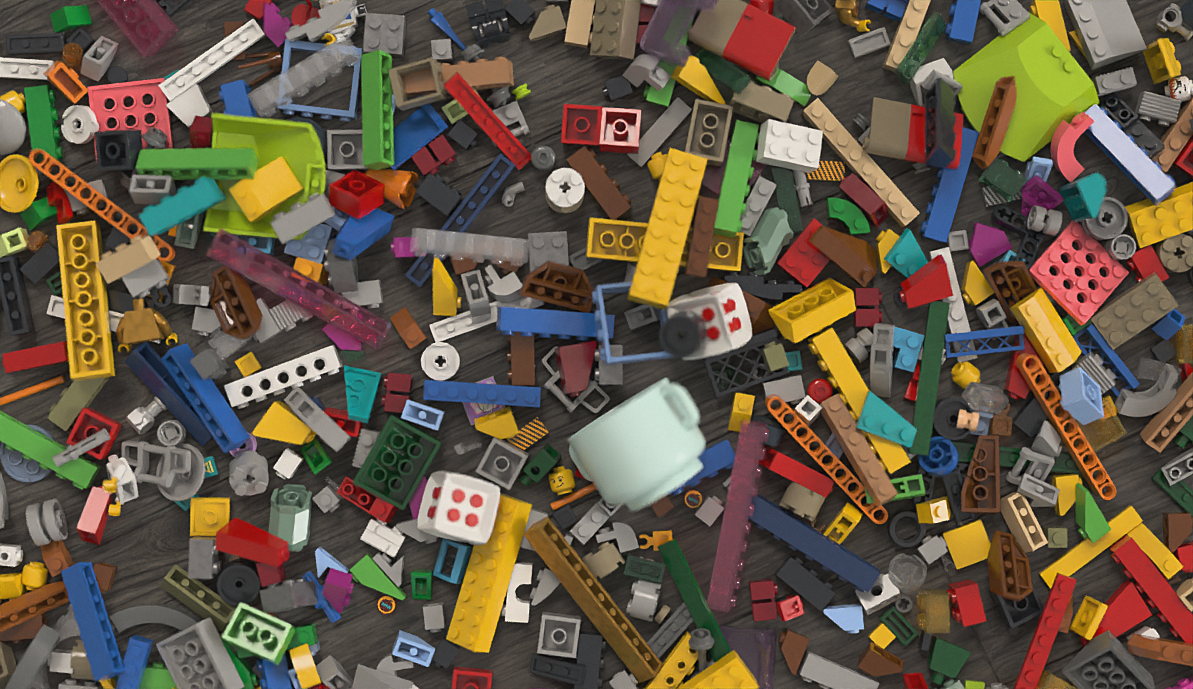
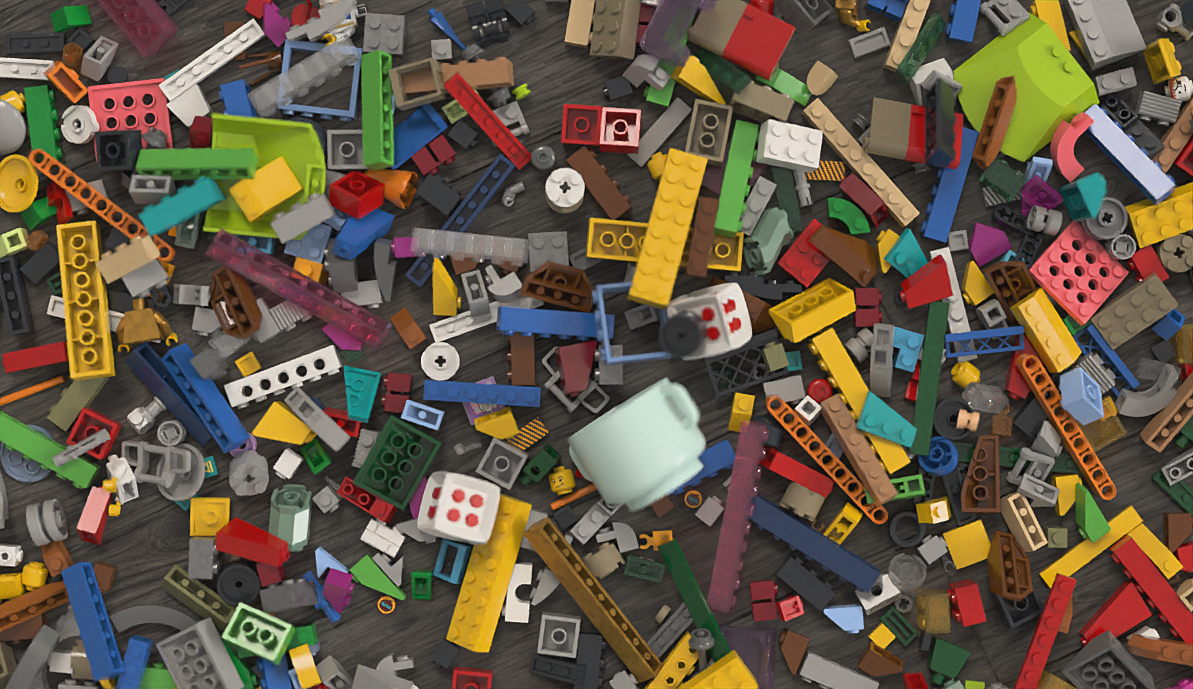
light blue slope [392,630,435,667] -> none
light grey brick [423,602,446,632] -> none
dark tan slope [529,5,567,42] -> none
light grey brick [626,579,662,622] -> none
sand blue bracket [970,408,993,435] -> none
yellow tile [1069,595,1108,641] -> none
none -> dark grey slope [374,238,398,302]

